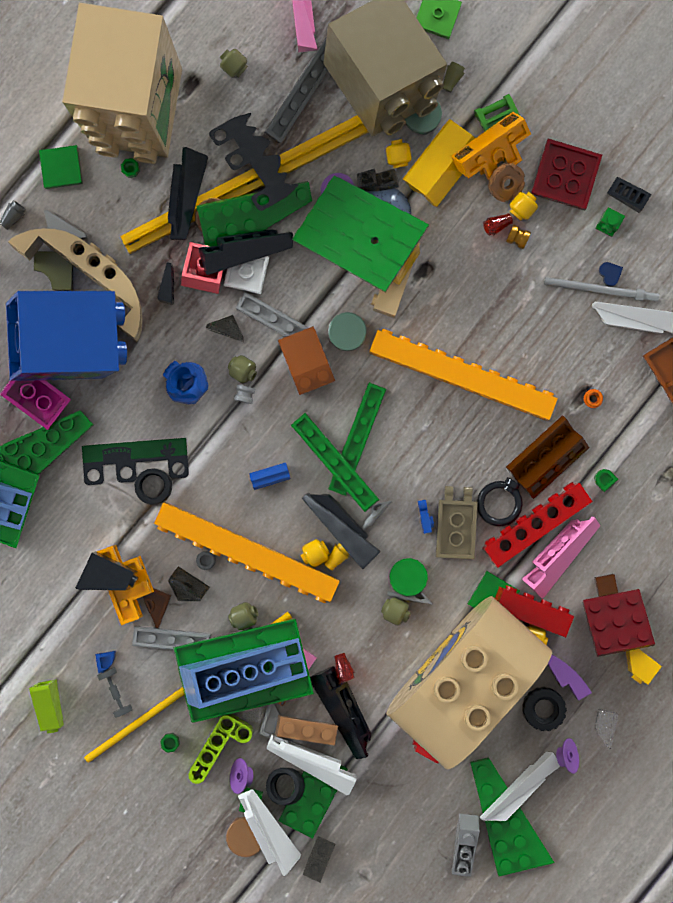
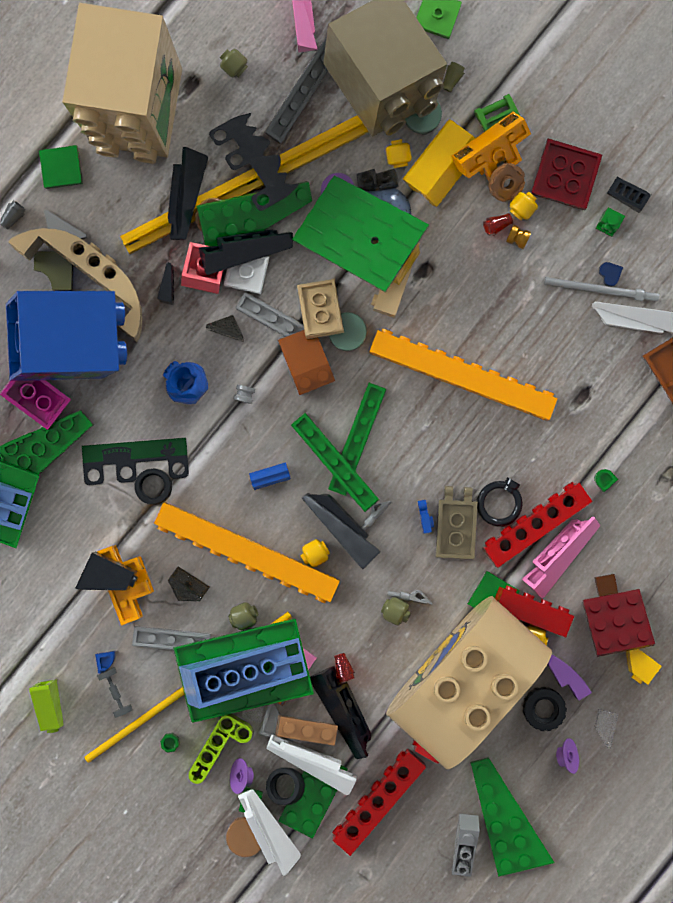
green tile [121,158,140,178] -> none
reddish brown tile [143,588,172,628] -> none
dark grey tile [196,551,216,570] -> none
olive head [228,355,257,384] -> none
clear smoke slope [303,836,336,883] -> none
yellow cone [324,543,350,571] -> none
green tile [389,558,428,597] -> none
white wedge [479,752,560,821] -> none
reddish brown slope [506,415,590,499] -> none
orange plate [583,389,603,408] -> none
none -> tan tile [297,279,344,339]
none -> red brick [332,749,426,856]

